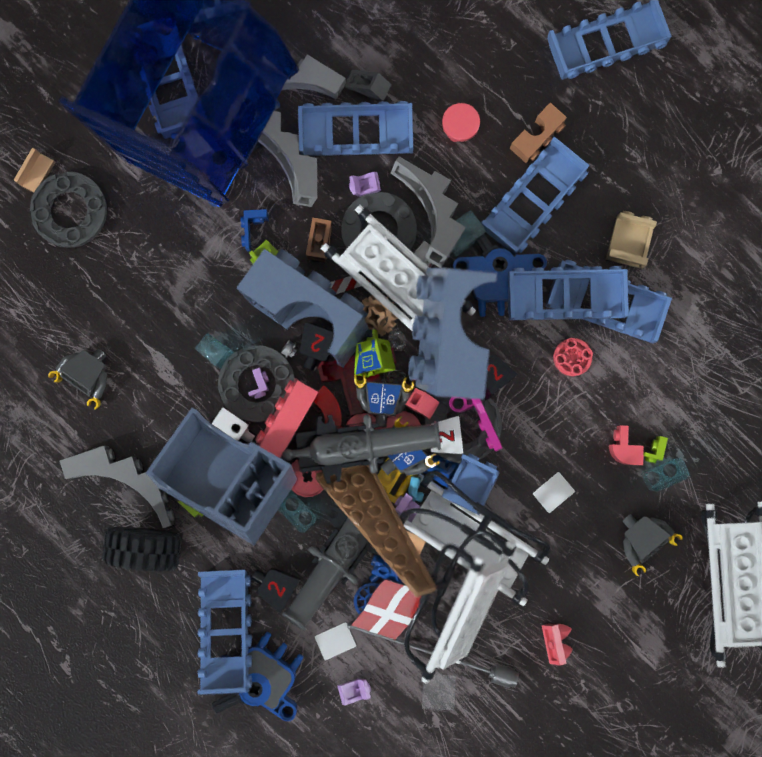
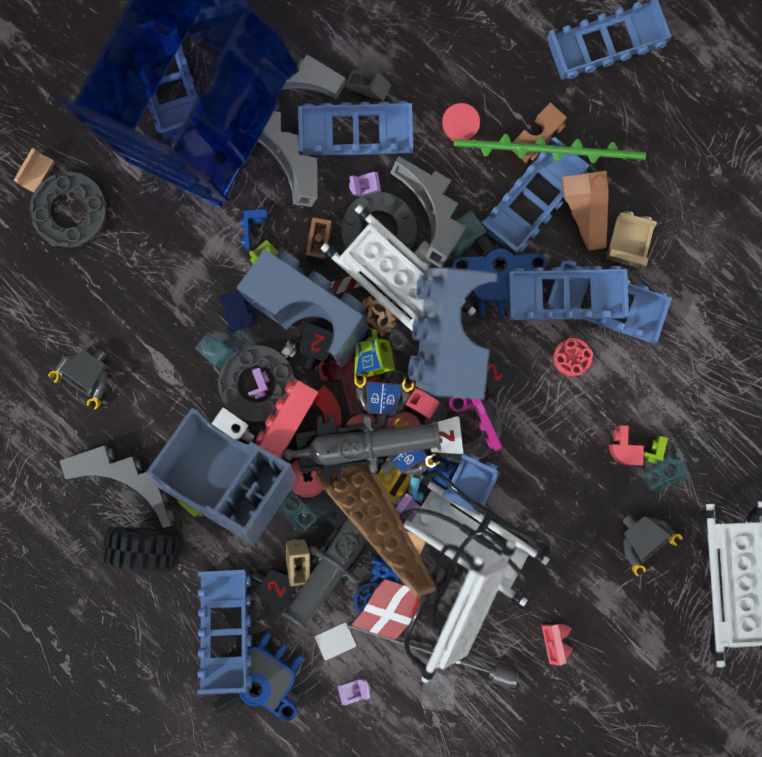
white sticker [533,472,575,513] -> none
none -> clear blue bracket [219,288,255,333]
none -> tan torso [286,539,310,586]
none -> bright green plant [454,134,646,164]
none -> nougat wedge [561,171,608,251]

